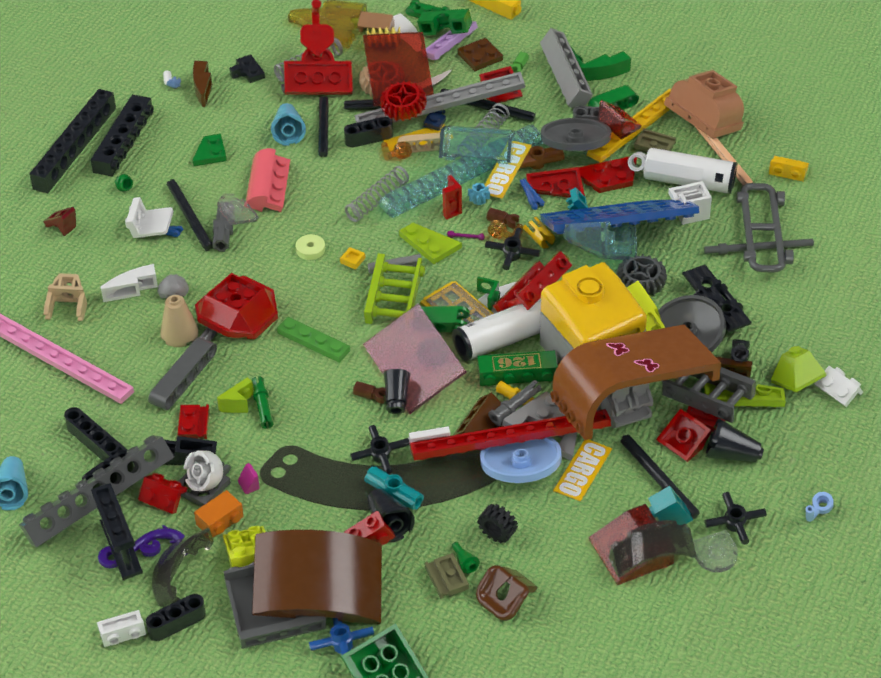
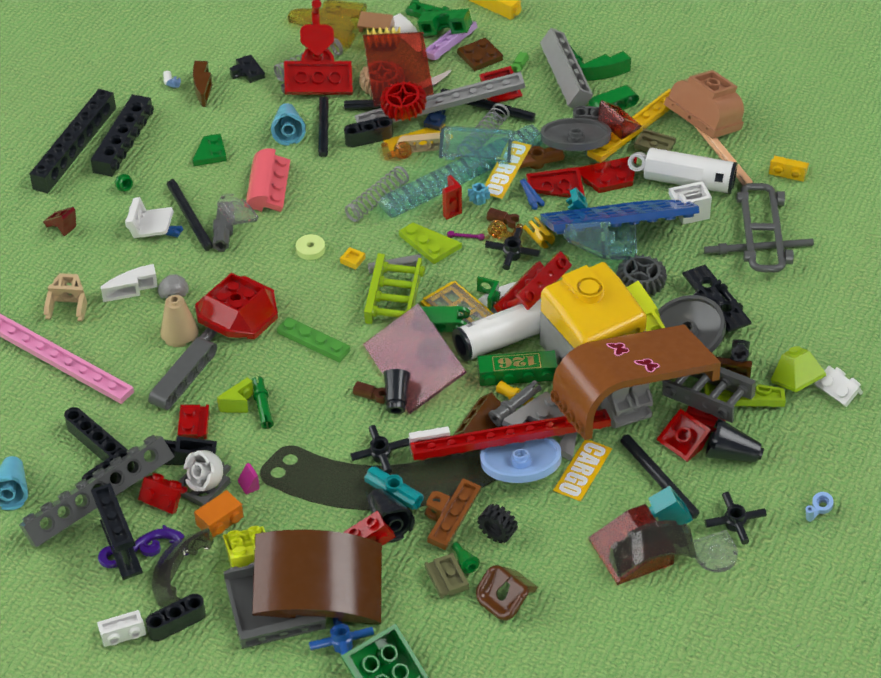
none -> dark orange plate [425,478,481,550]

